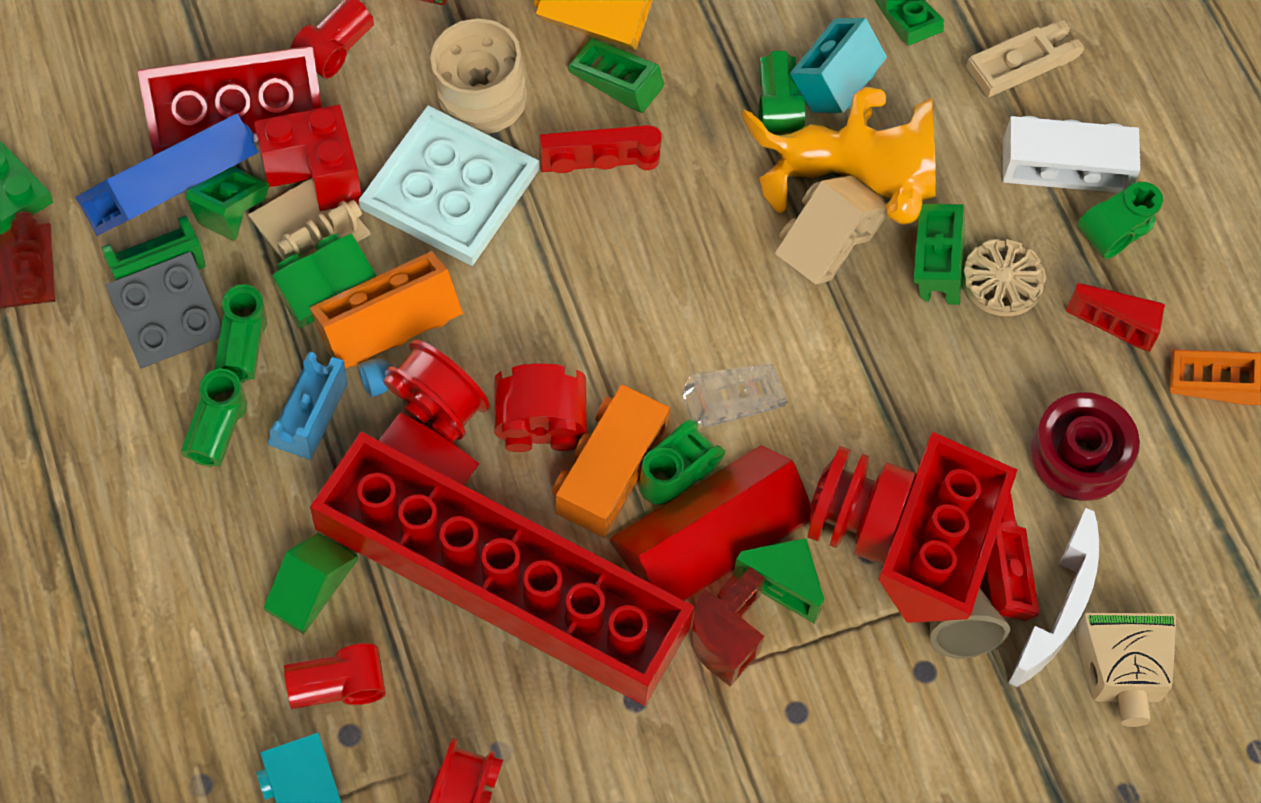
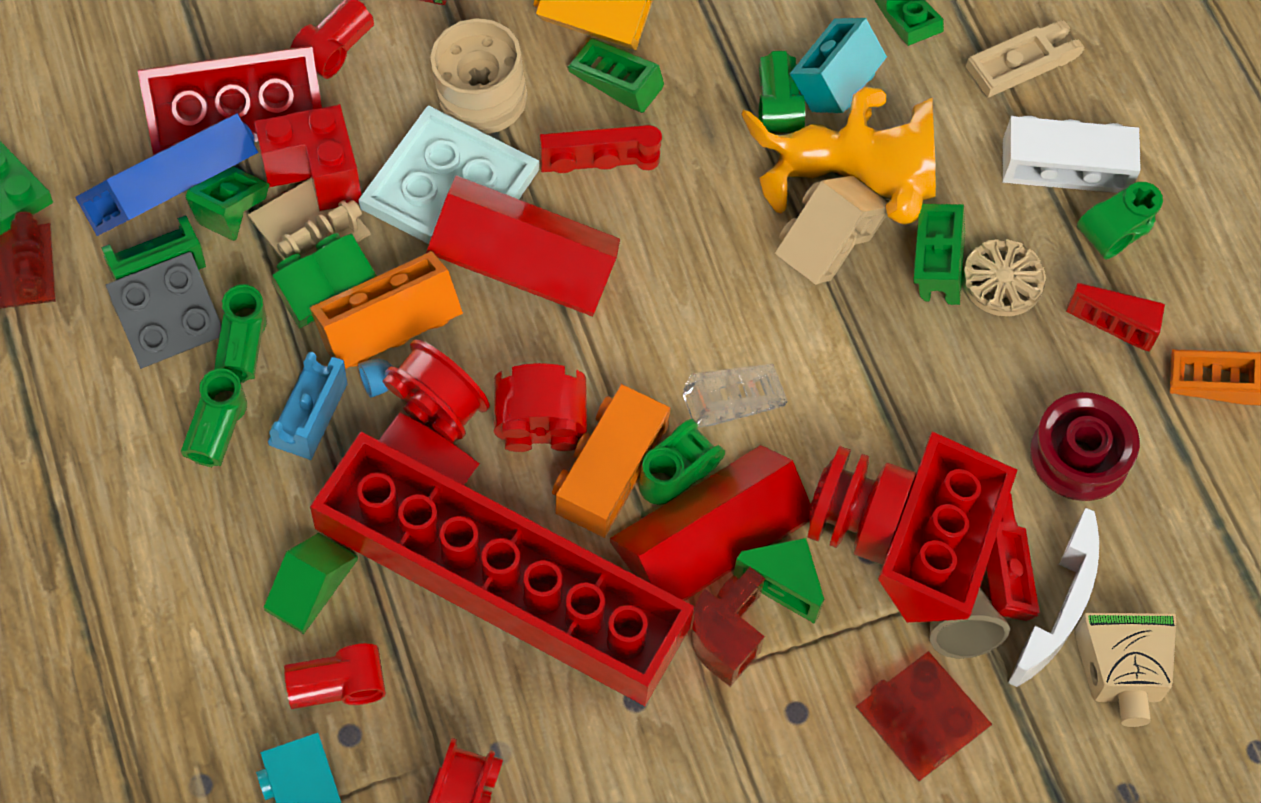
none -> red slope [426,175,620,317]
none -> clear red hinge [856,651,992,782]

